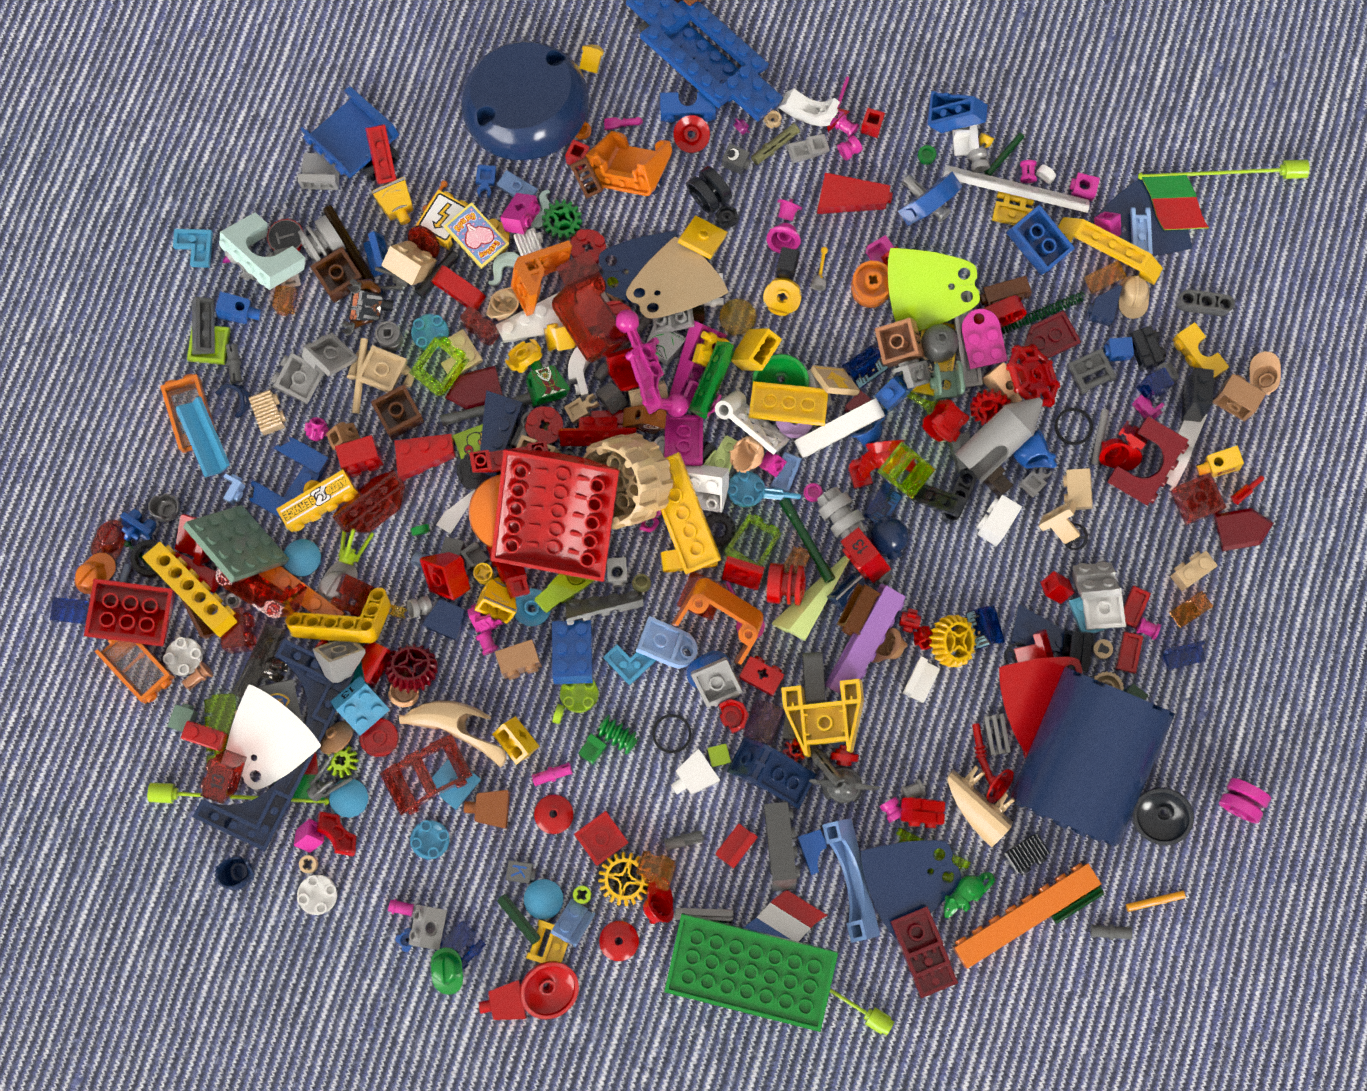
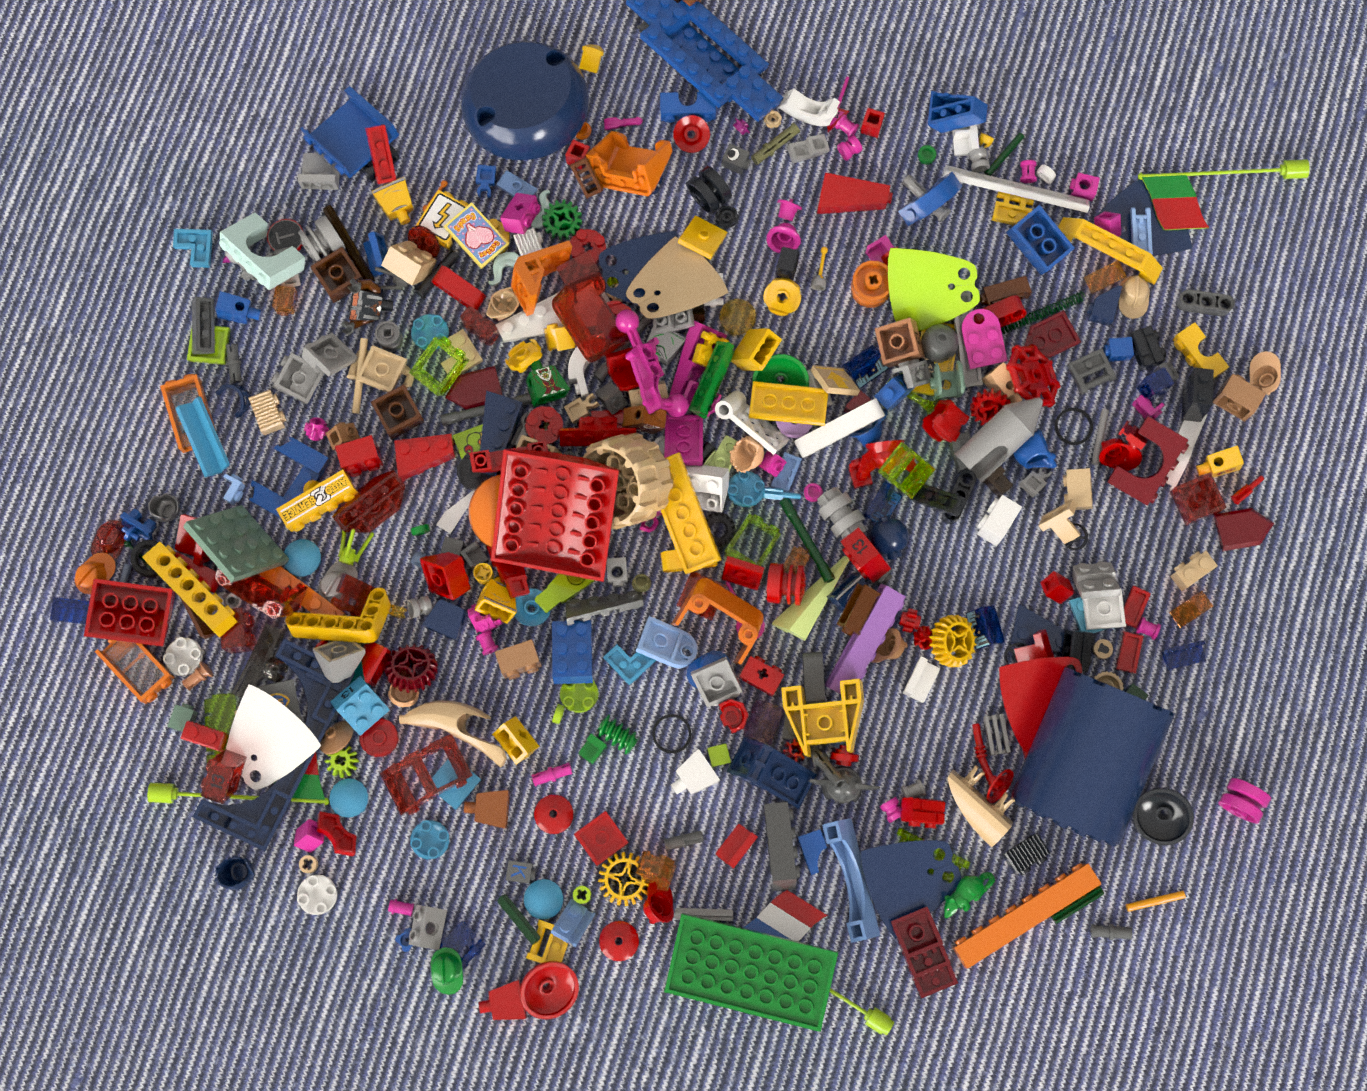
dark grey plant [307,753,353,802] -> none

